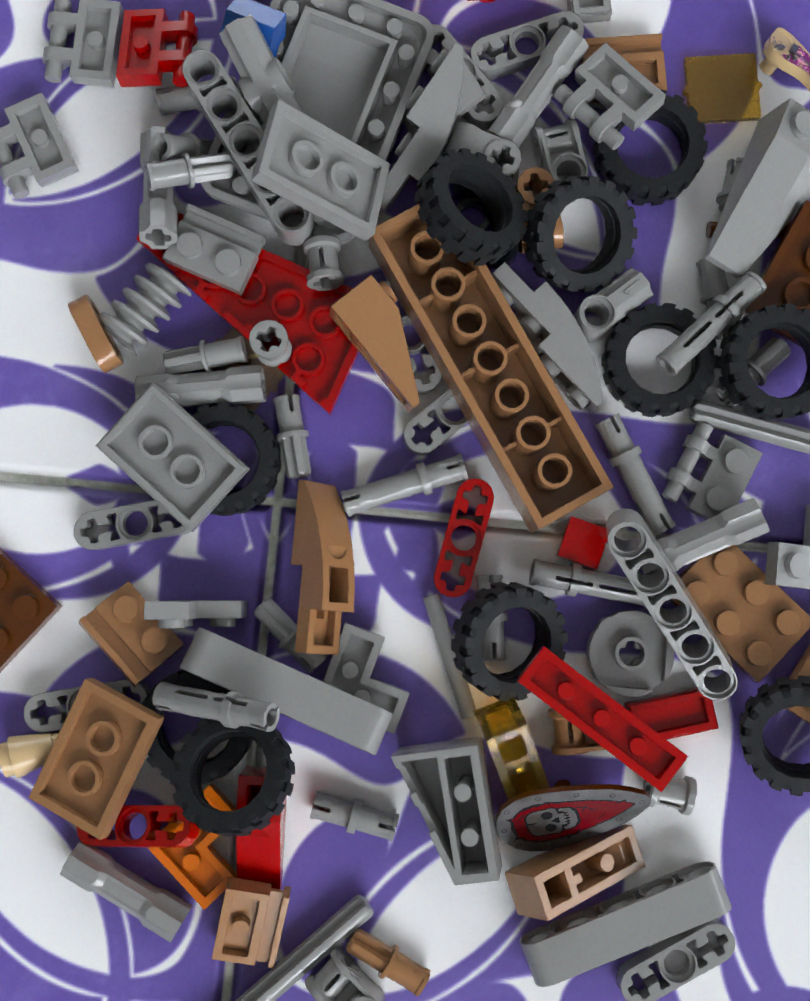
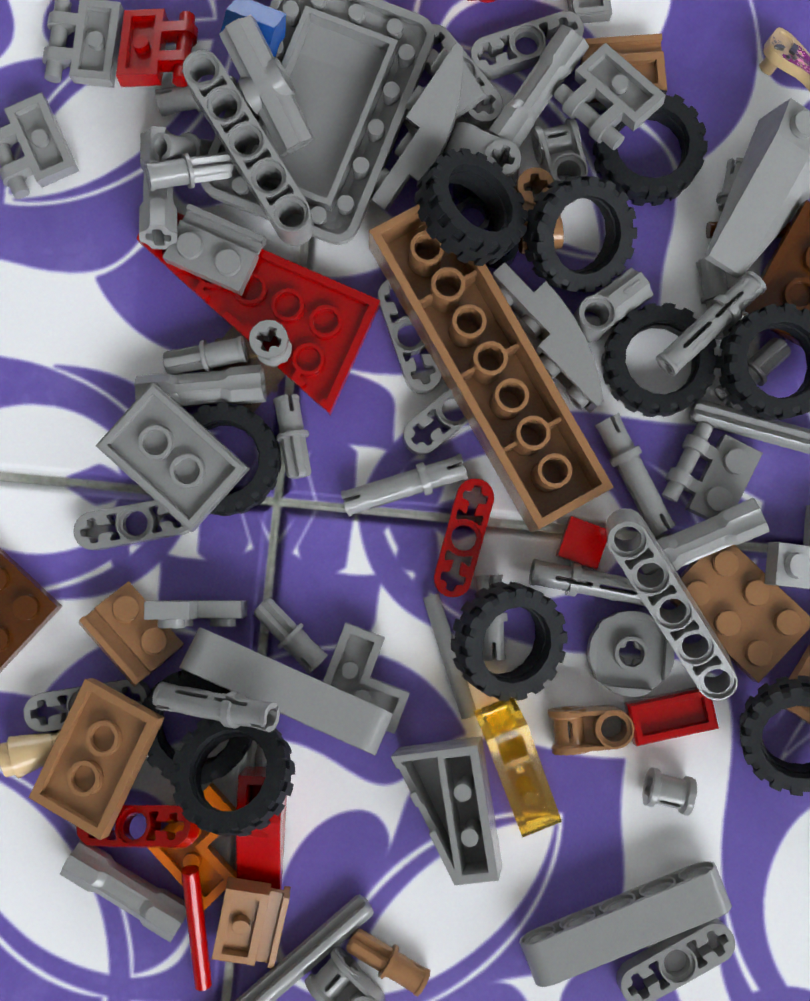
medium nougat beam [68,294,124,373] -> none
light grey piece [99,263,192,356] -> none
light grey plate [251,99,390,241] -> none
medium nougat slope [291,480,355,655] -> none
light grey bush [303,235,344,291] -> none
light grey pin [310,791,399,842] -> none
medium nougat slope [329,275,420,413] -> none
shield [495,779,651,852] -> none
medium nougat slope [504,825,645,921] -> none
red plate [517,645,688,793] -> none
clear yellow piece [682,53,762,124] -> none
none -> red bar [181,865,212,991]

